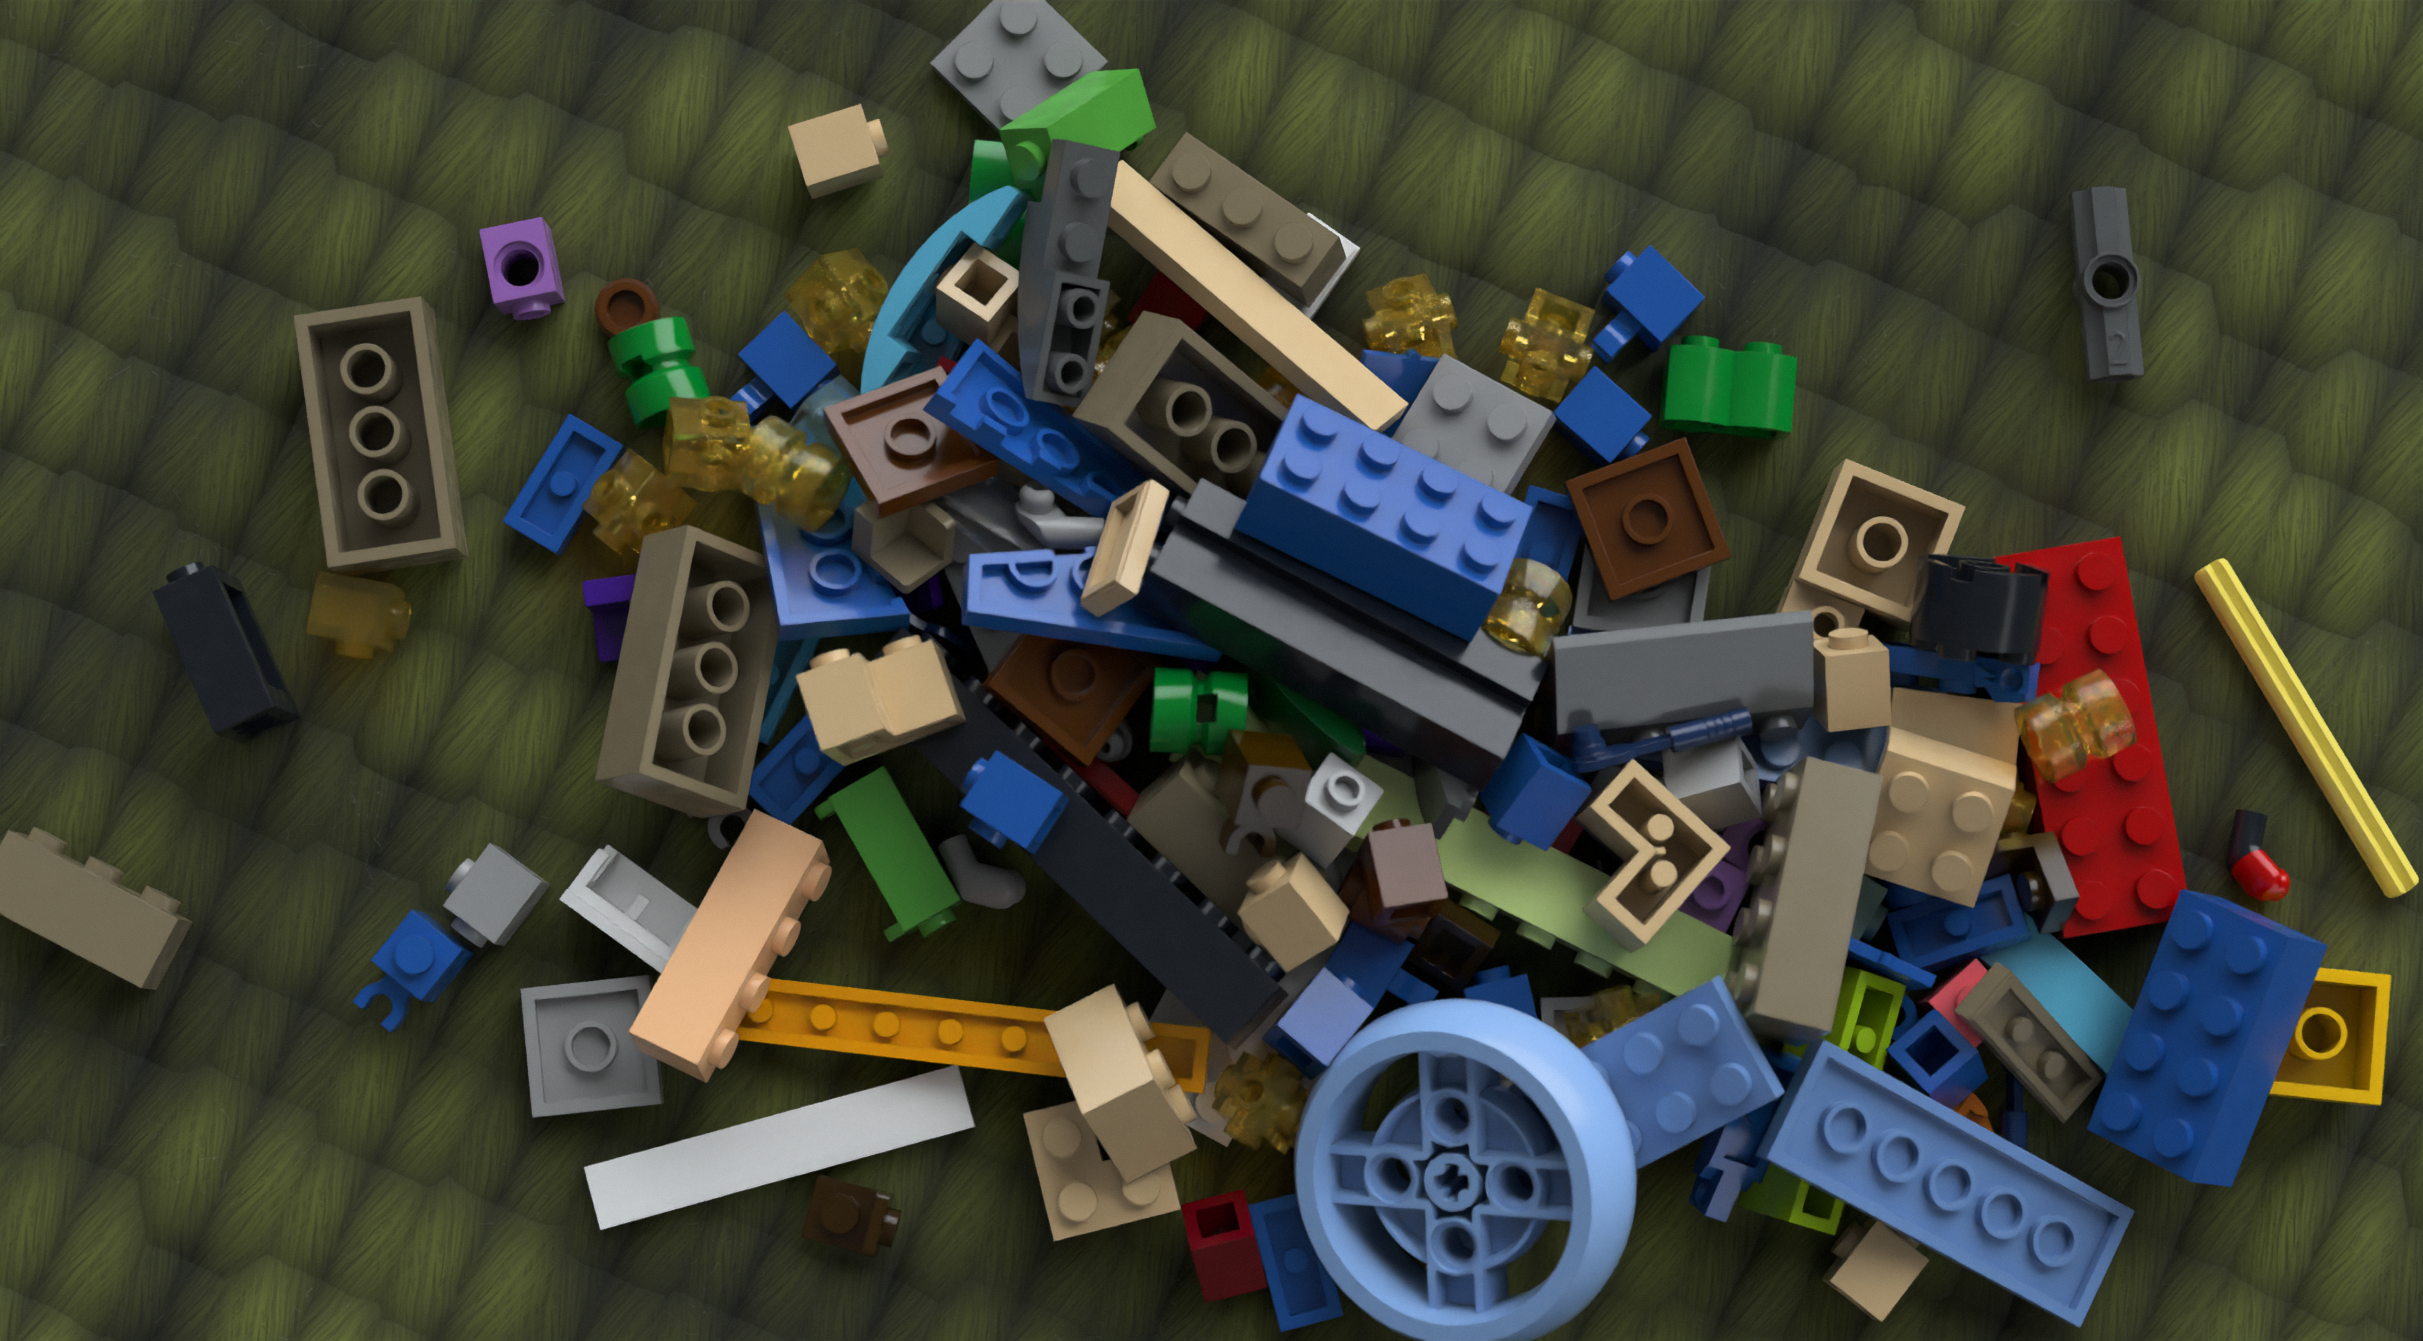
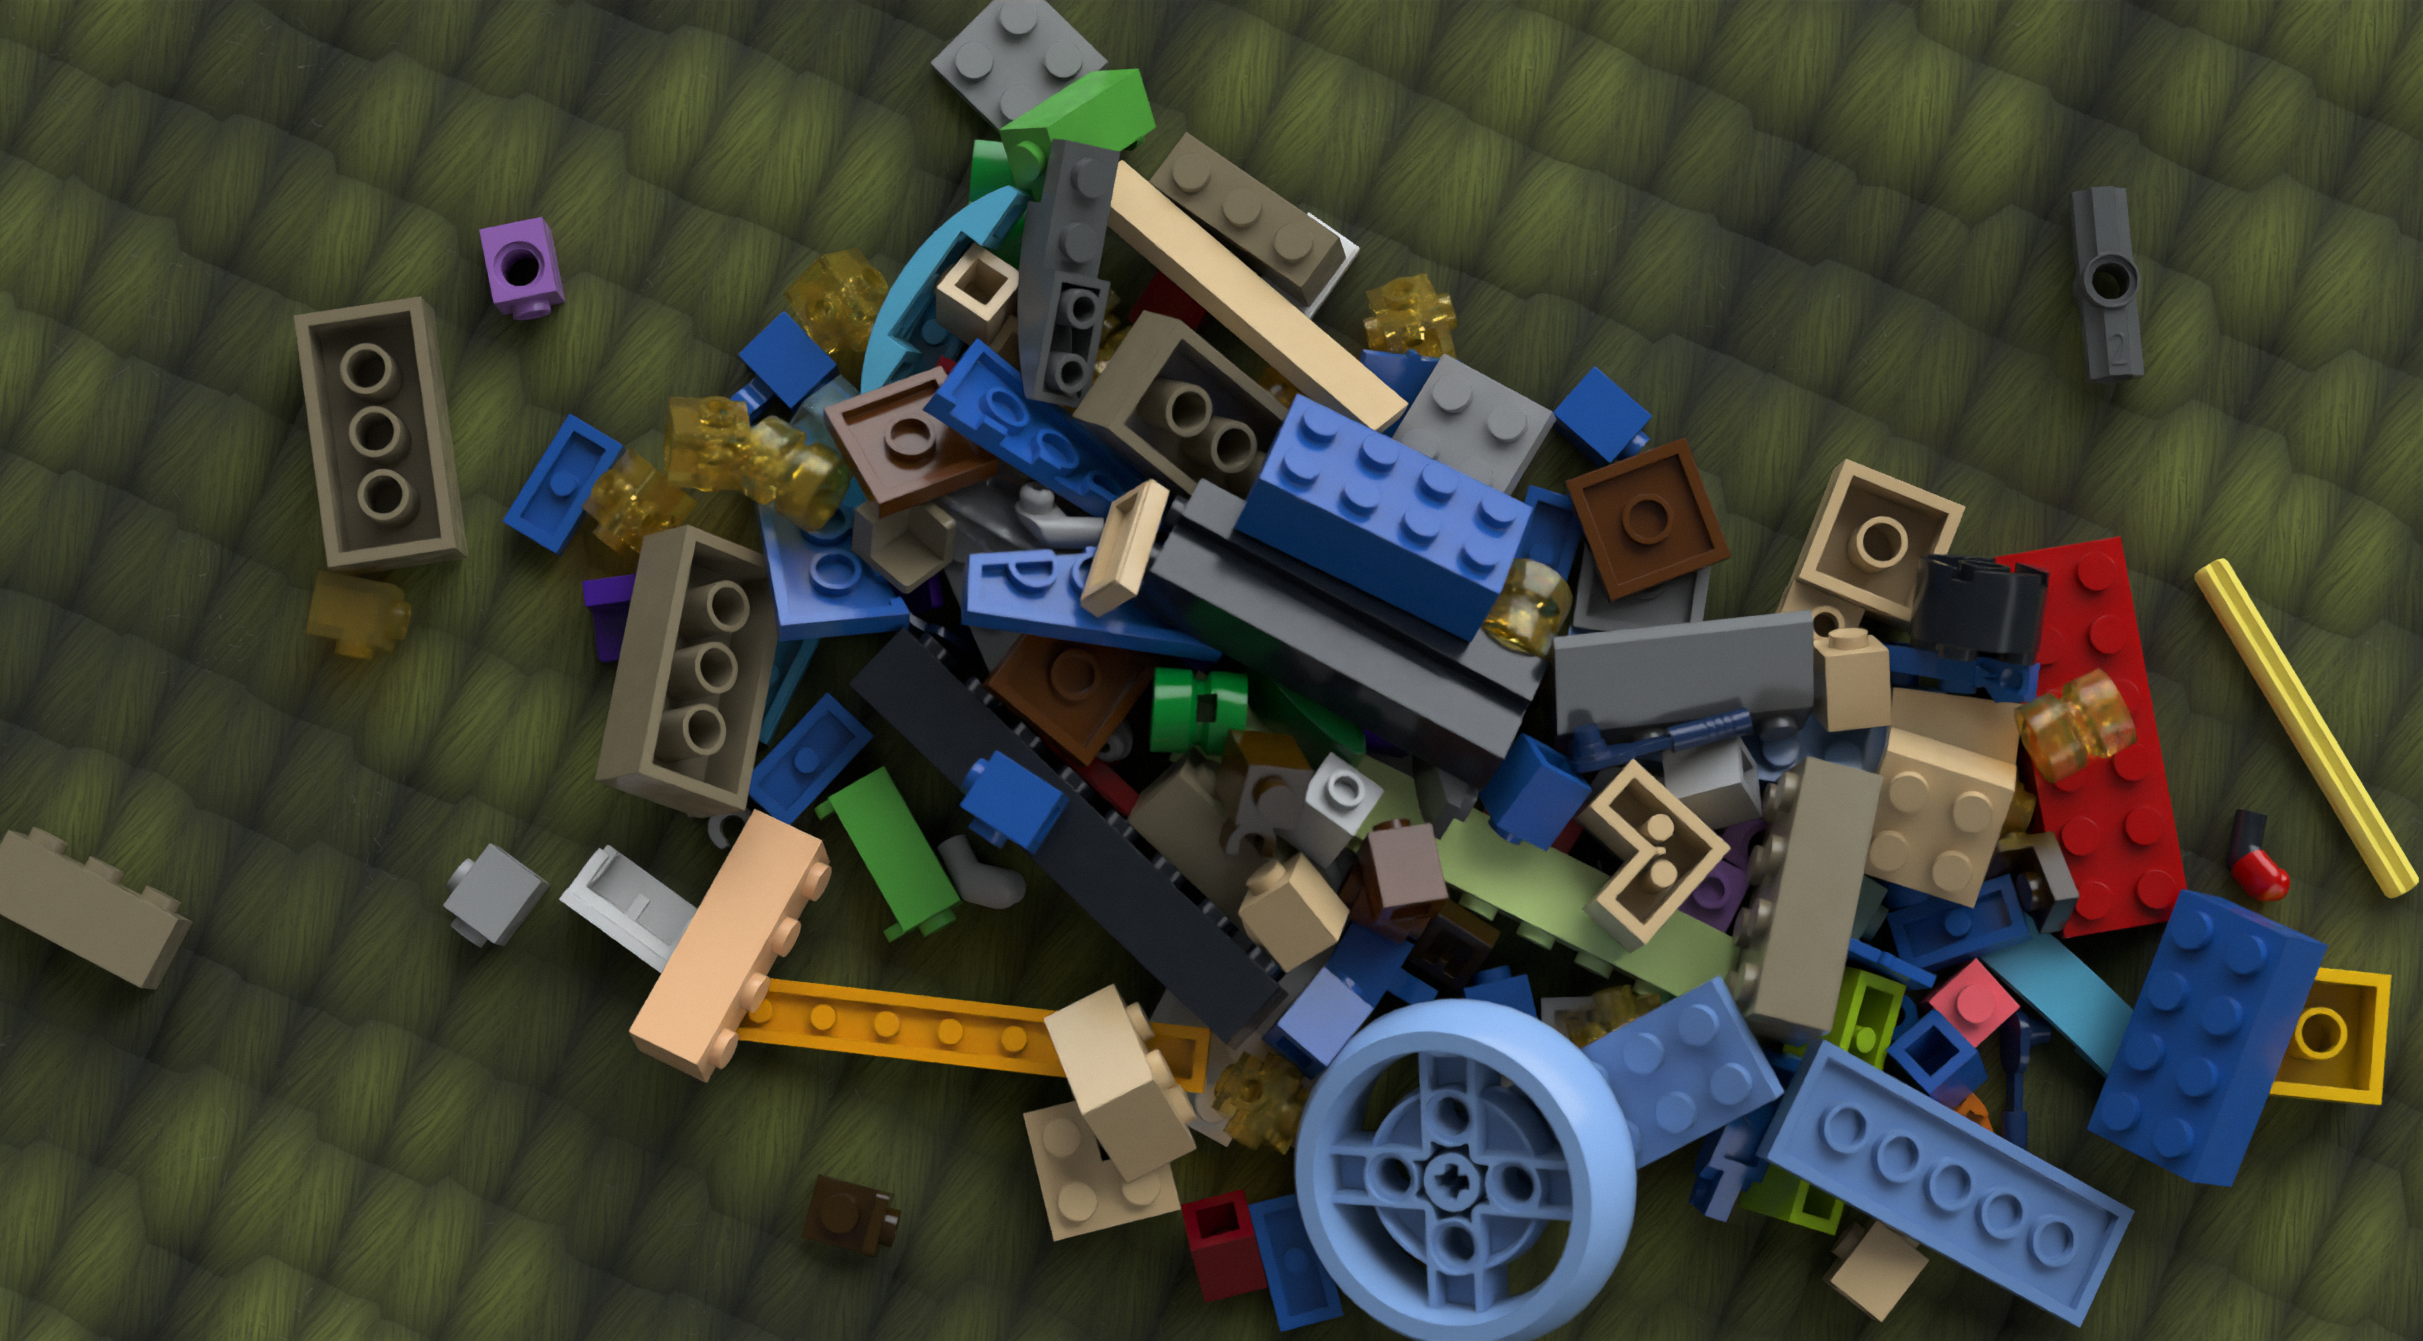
black window [152,562,301,744] -> none
blue brick [353,910,474,1033] -> none
light grey plate [520,975,664,1118] -> none
white tile [584,1065,976,1230] -> none
reddish brown tile [595,278,660,339] -> none
green wheel [607,316,713,429] -> none
tan brick [788,104,890,199] -> none
tan brick [796,636,966,766] -> none
clear yellow brick [1498,288,1596,403] -> none
blue brick [1589,245,1705,365] -> none
green brick [1659,335,1797,440] -> none
dark tan tile [1954,961,2105,1124] -> none

